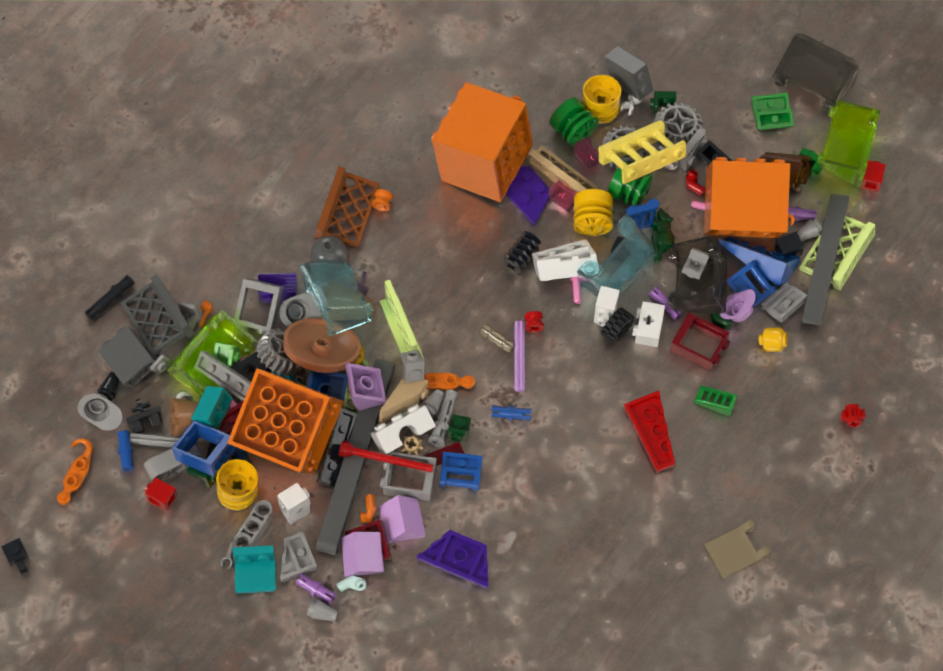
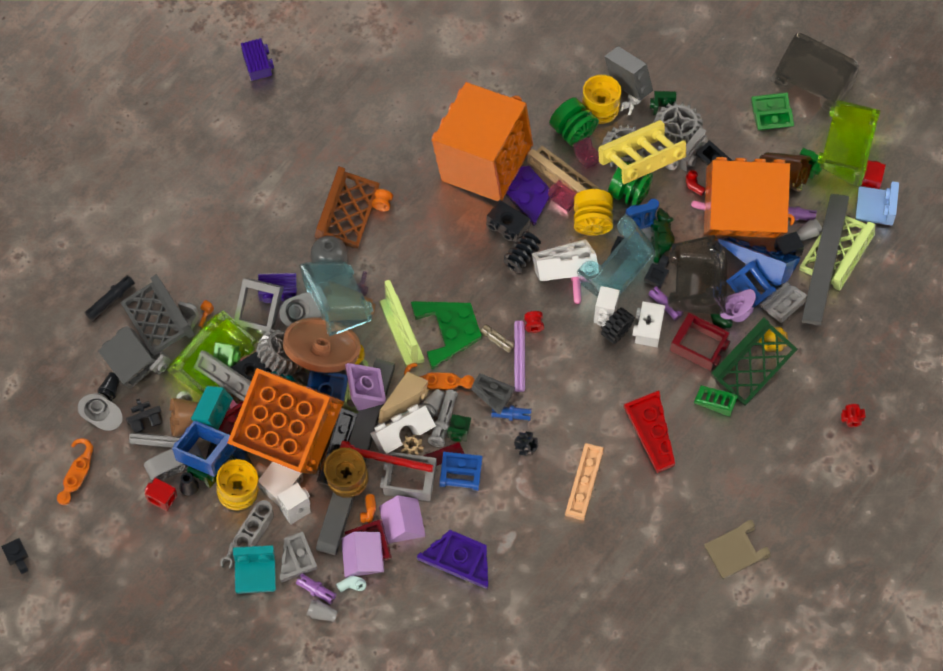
blue pin [117,430,134,471] -> none
light grey bracket [401,350,425,383] -> none
light grey bracket [681,247,709,280] -> none
none -> black cone [179,472,199,496]
none -> dark purple brick [241,38,274,81]
none -> white torso [255,461,304,506]
none -> pearl gold wheel [324,448,369,498]
none -> green wing [411,301,482,369]
none -> dark grey wing [471,373,515,415]
none -> black brick [486,200,530,242]
none -> black gear [514,431,538,456]
none -> light nougat tile [565,443,604,521]
none -> black plate [644,254,670,289]
none -> dark green fence [711,317,798,406]
none -> light blue bracket [855,181,899,226]

